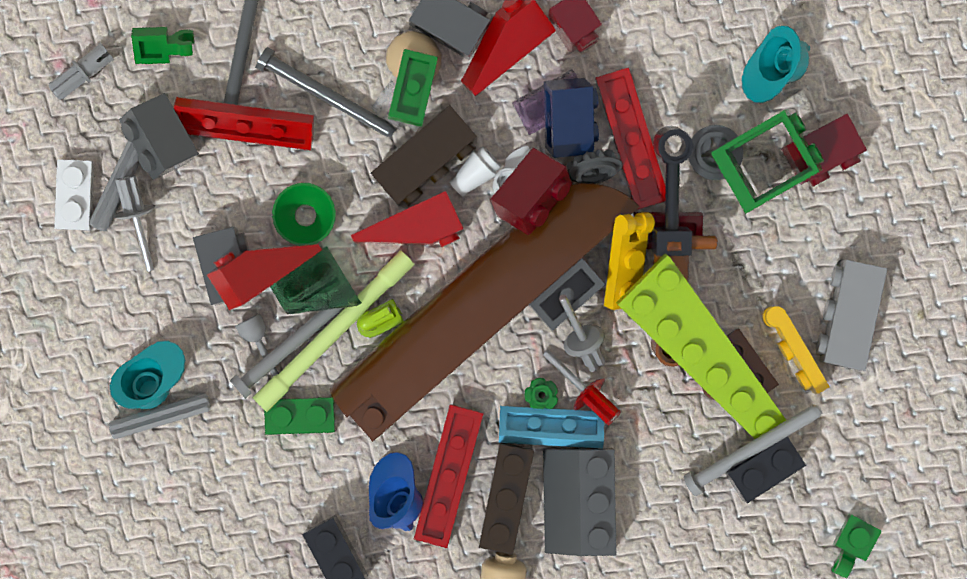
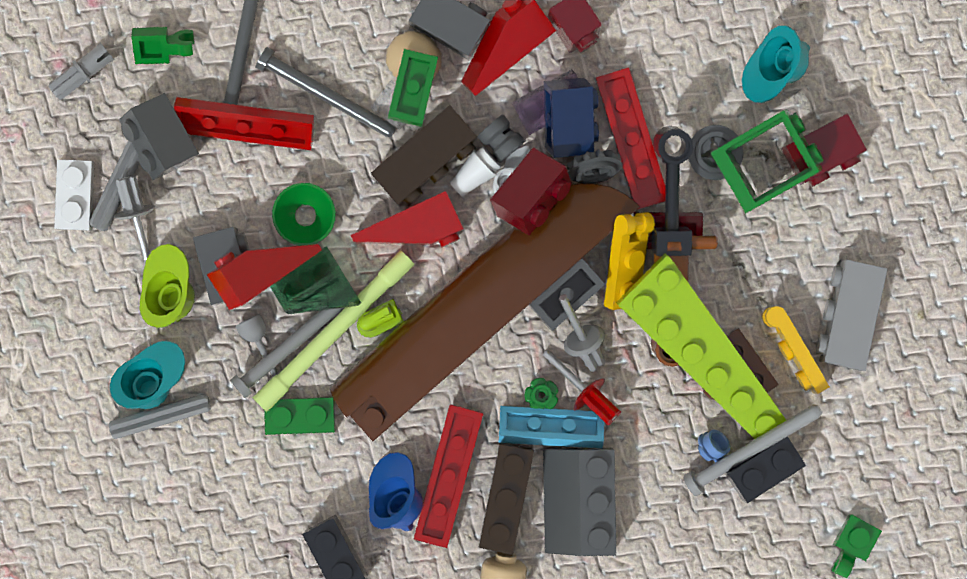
none -> lime piece [139,244,195,328]
none -> dark grey wheel [477,115,526,163]
none -> medium blue plate [698,430,730,462]

